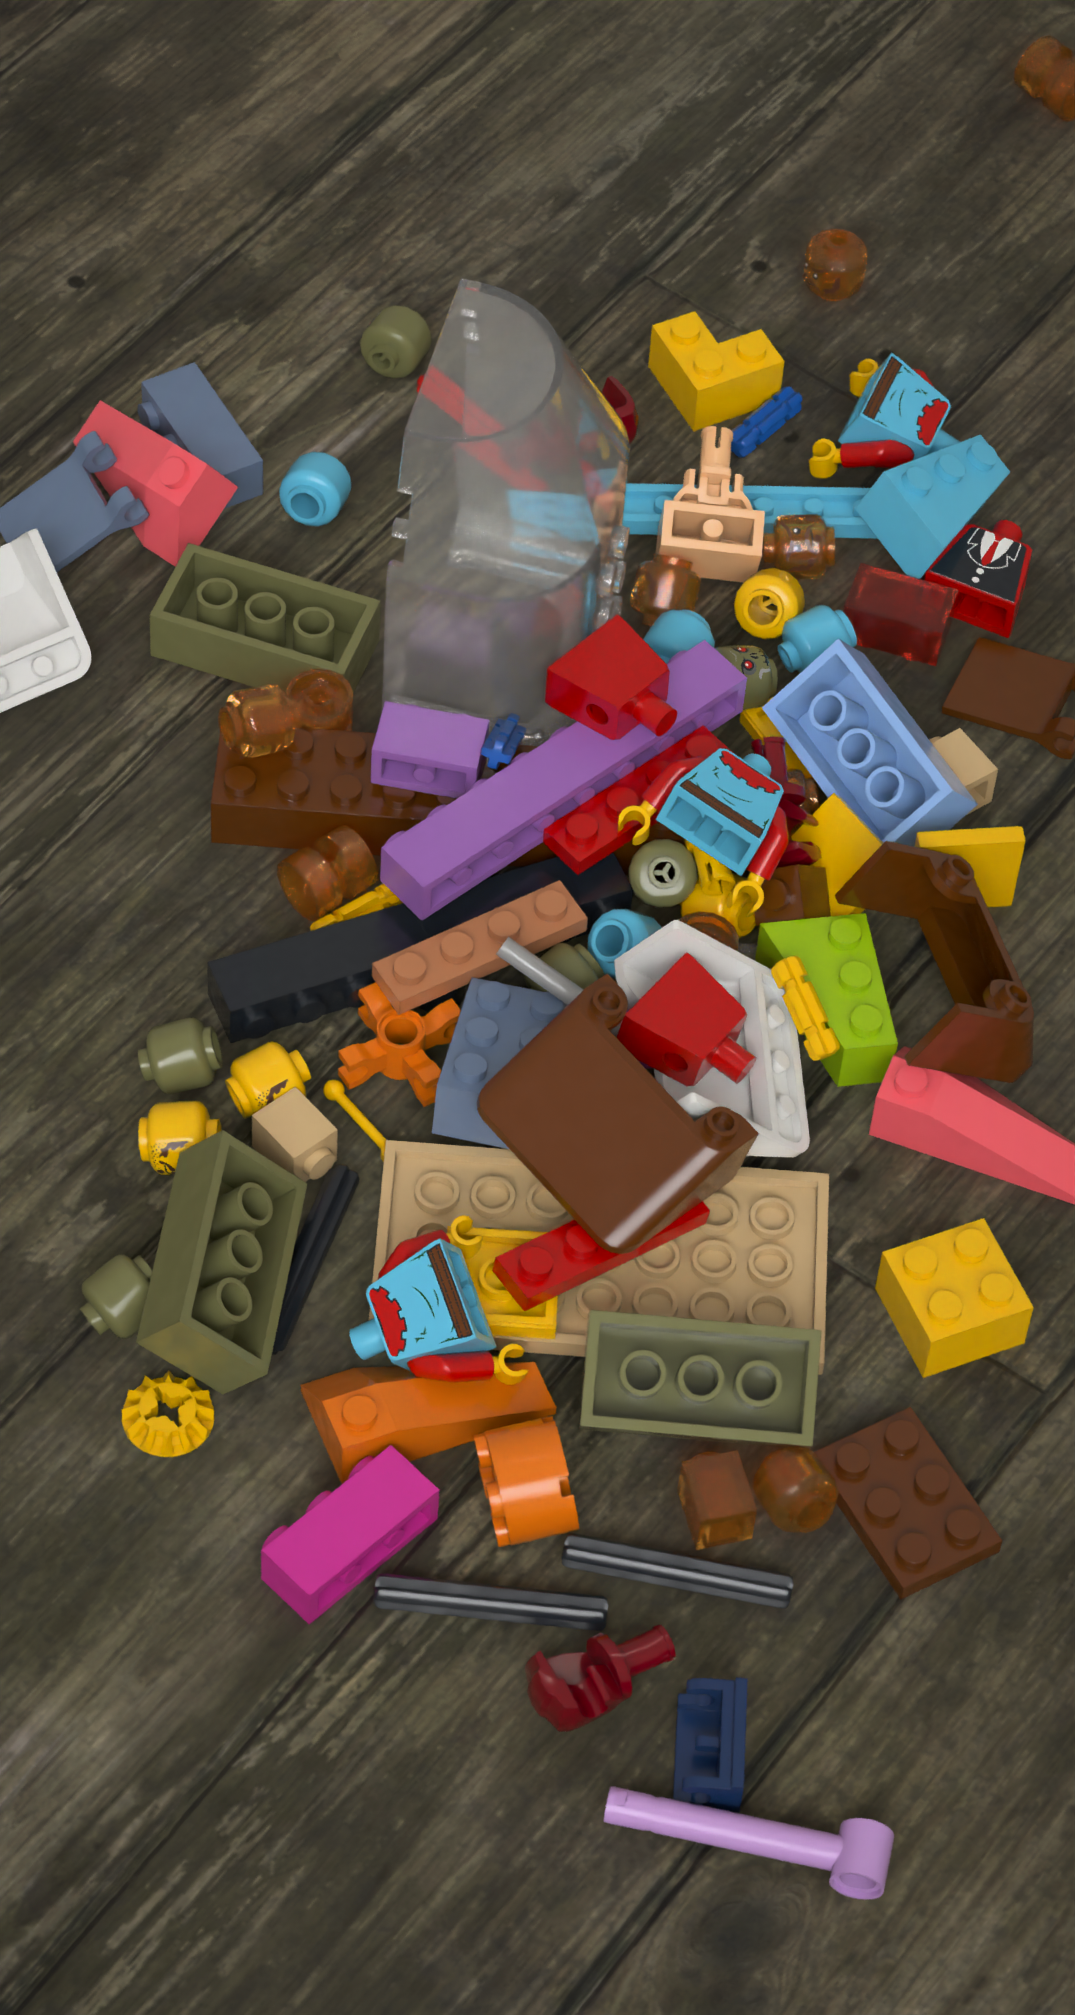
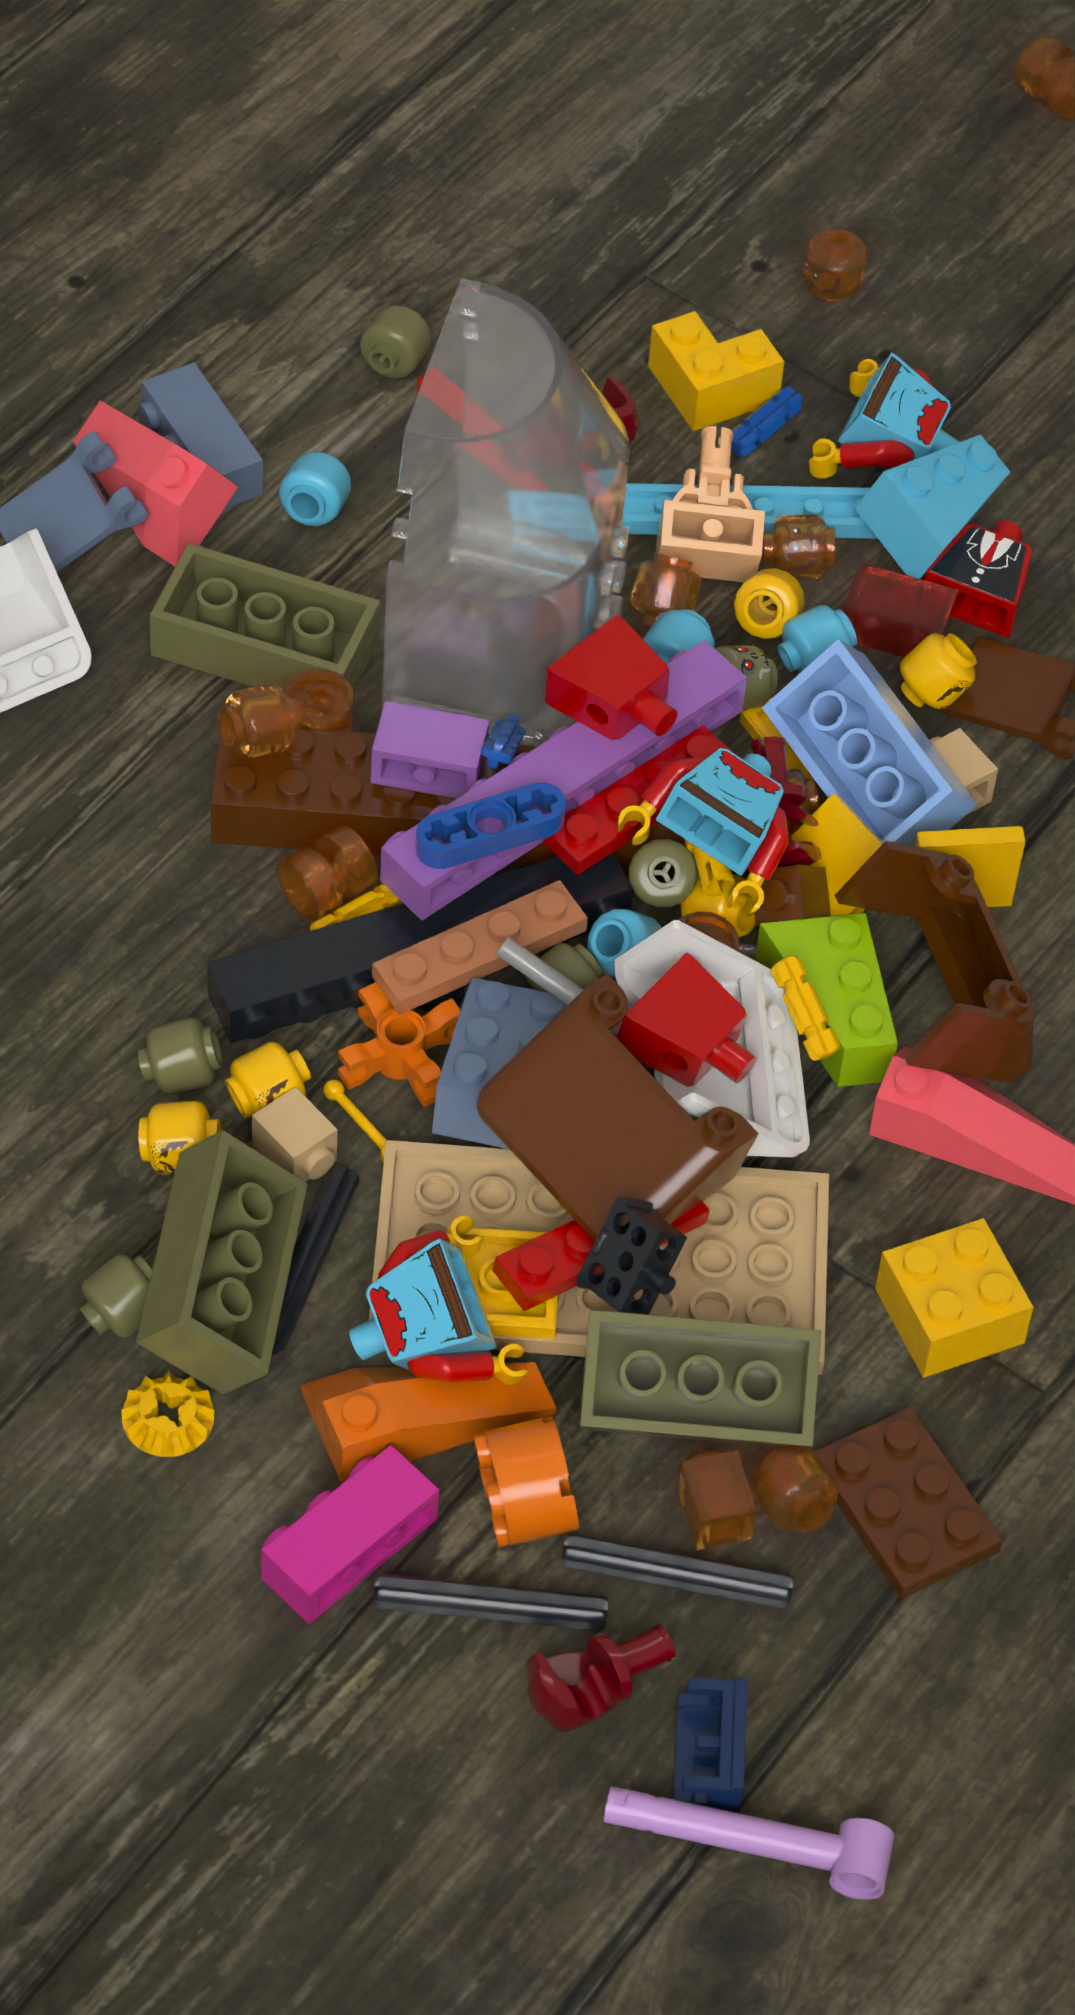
none -> blue beam [416,783,566,869]
none -> black piece [576,1196,688,1315]
none -> yellow head [900,633,977,709]

